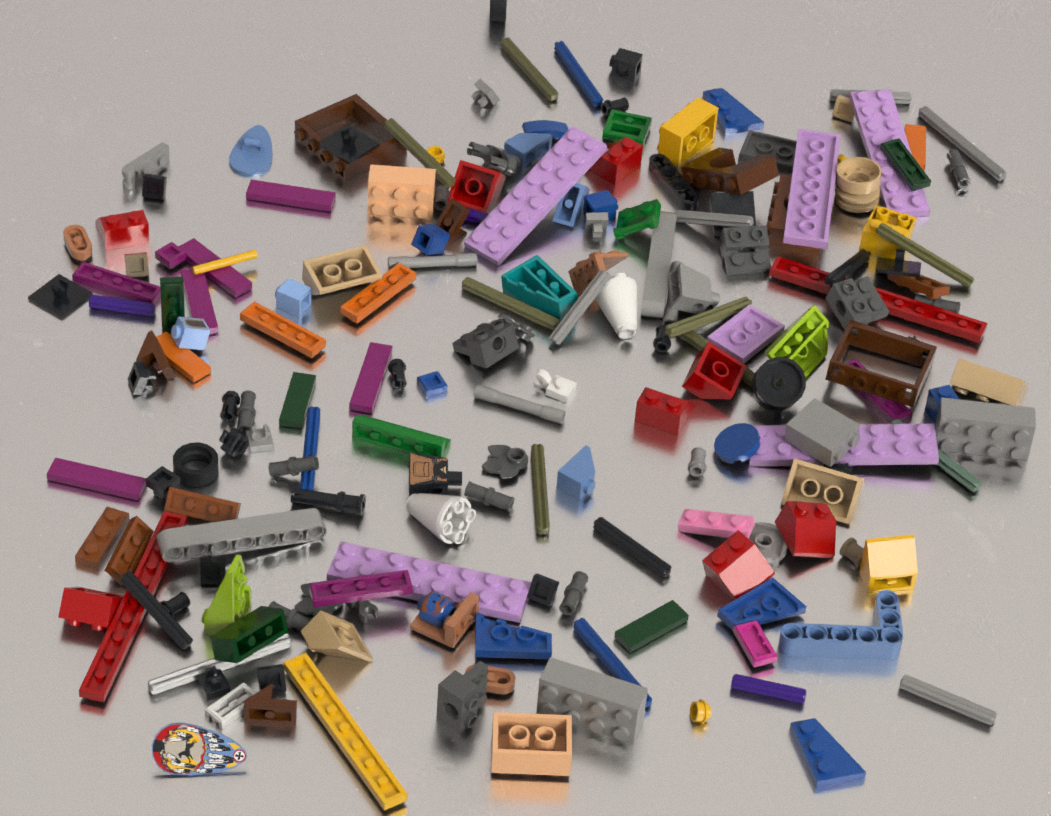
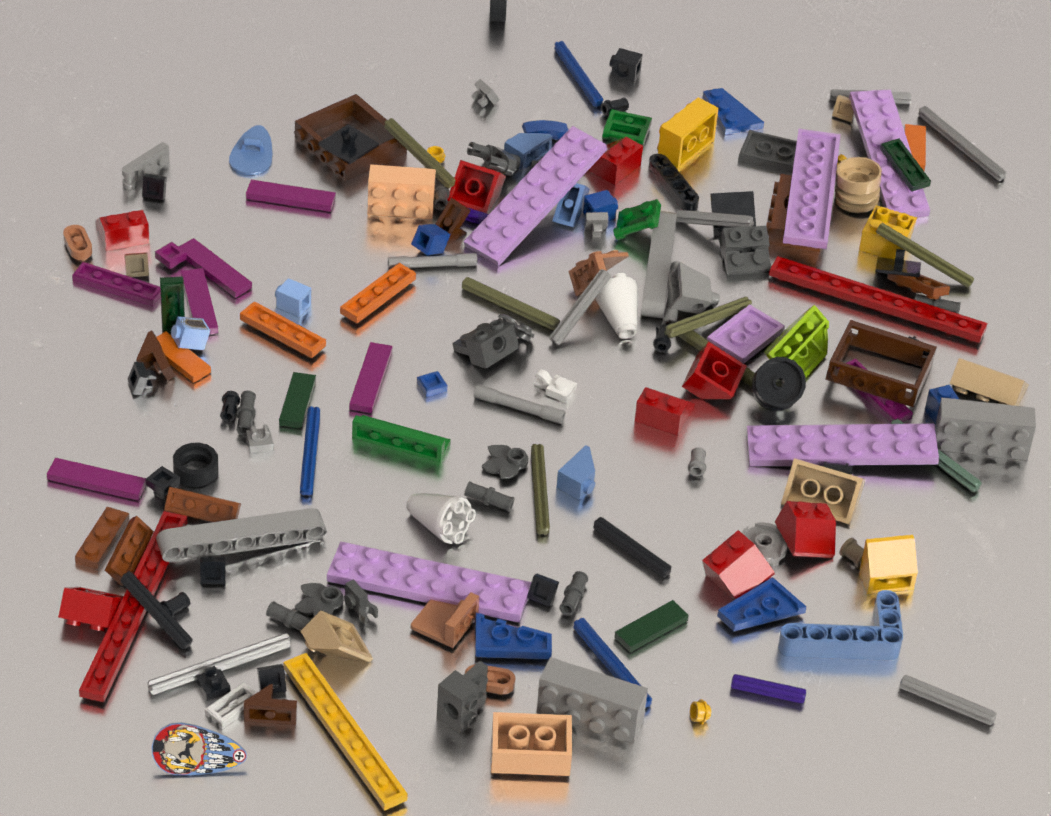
black piece [28,274,93,319] -> none
dark purple axle [89,295,156,317] -> none
yellow bar [192,250,258,275] -> none
lime wedge [201,554,251,636] -> none
dark green brick [210,606,288,663] -> none
black gear [219,427,249,457] -> none
dark grey pin [268,455,319,478] -> none
black pin [291,488,366,516] -> none
tan slope [302,245,383,295] -> none
magenta tile [309,570,413,607] -> none
black pin [388,359,407,389] -> none
torso [409,453,462,497] -> none
blue head [417,591,456,628] -> none
olive axle [501,37,559,102] -> none
teal wedge [501,255,578,321] -> none
bright pink plate [678,509,755,539] -> none
reddish brown arch [681,147,779,195] -> none
blue tile [714,423,761,464] -> none
dark pink plate [733,620,777,668] -> none
light grey brick [785,398,860,467] -> none
blue wing [790,718,866,788] -> none
black axle [824,249,871,287] -> none
dark grey brick [826,276,889,332] -> none
dark grey pin [947,149,971,188] -> none

